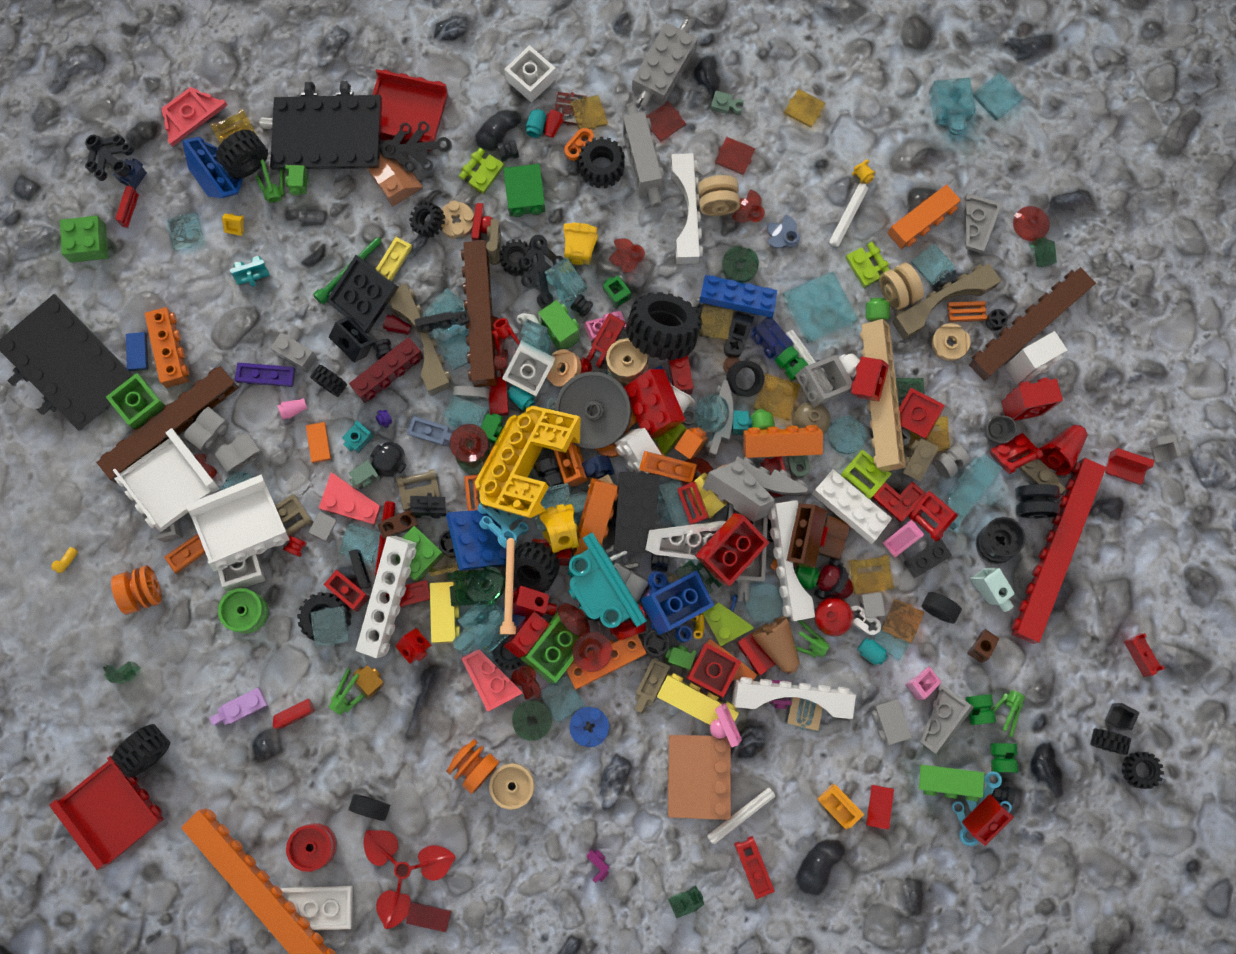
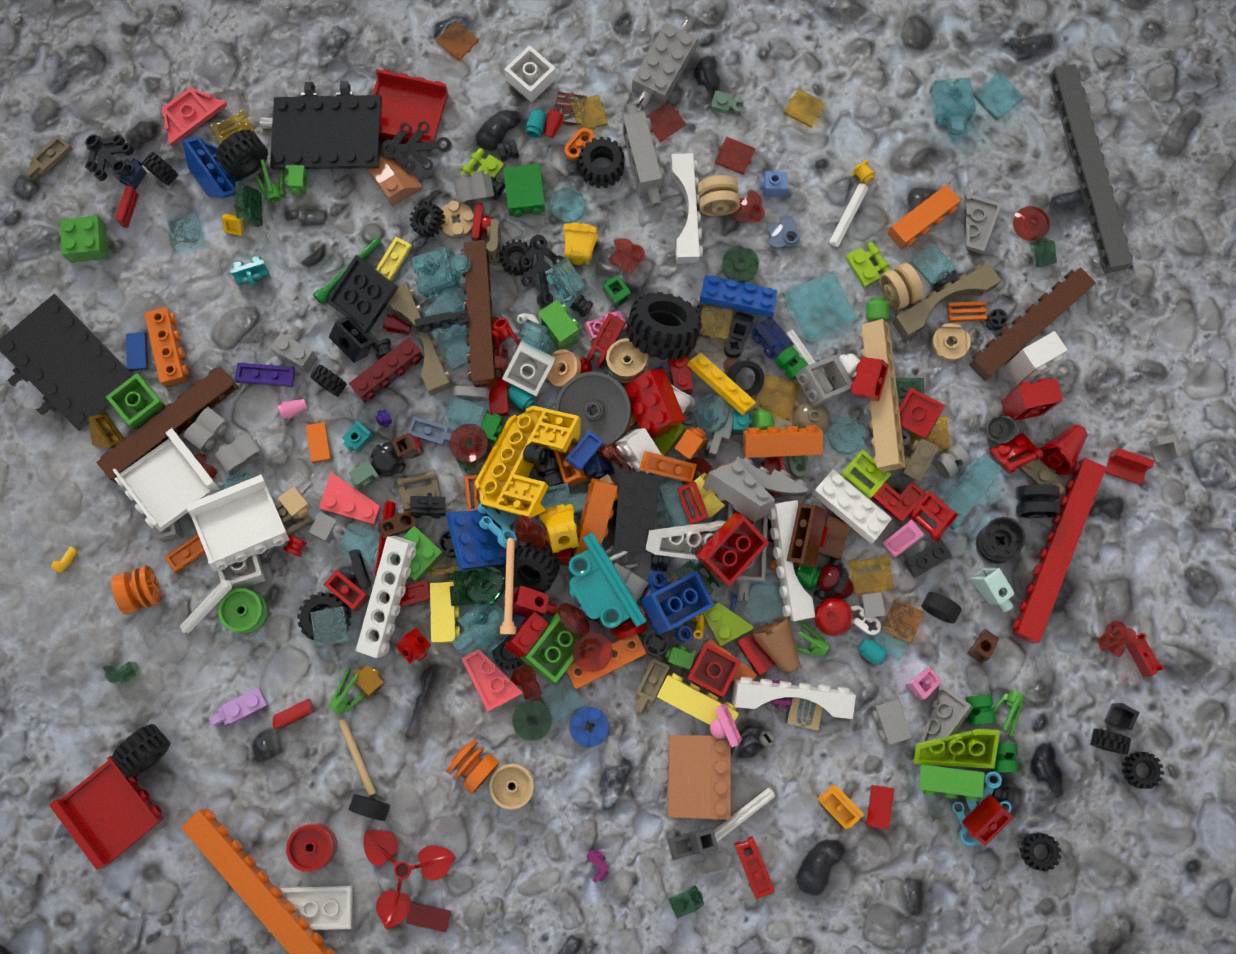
none -> dark tan hinge [24,135,73,181]
none -> pearl gold slope [88,413,125,449]
none -> black tyre [142,152,178,186]
none -> white axle [180,580,232,633]
none -> clear green plate [233,181,263,227]
none -> tan brick [278,486,312,519]
none -> tan bar [338,719,376,796]
none -> reddish brown leg [392,433,424,459]
none -> clear light blue brick [411,246,472,298]
none -> clear orange piece [436,21,479,61]
none -> light grey brick [453,171,494,202]
none -> black wheel [491,176,505,200]
none -> clear red plate [515,515,547,550]
none -> black wheel [523,443,550,466]
none -> clear light blue tile [549,187,586,224]
none -> blue tile [565,430,604,472]
none -> clear red plate [600,444,632,473]
none -> clear cone [603,736,623,767]
none -> dark grey brick [667,829,718,860]
none -> yellow plate [687,353,757,416]
none -> light grey hinge [758,730,775,747]
none -> medium blue brick [760,171,788,197]
none -> lime wedge [914,729,1000,769]
none -> black tyre [1020,832,1062,872]
none -> dark grey brick [1049,64,1133,274]
none -> clear red plate [1099,620,1139,657]

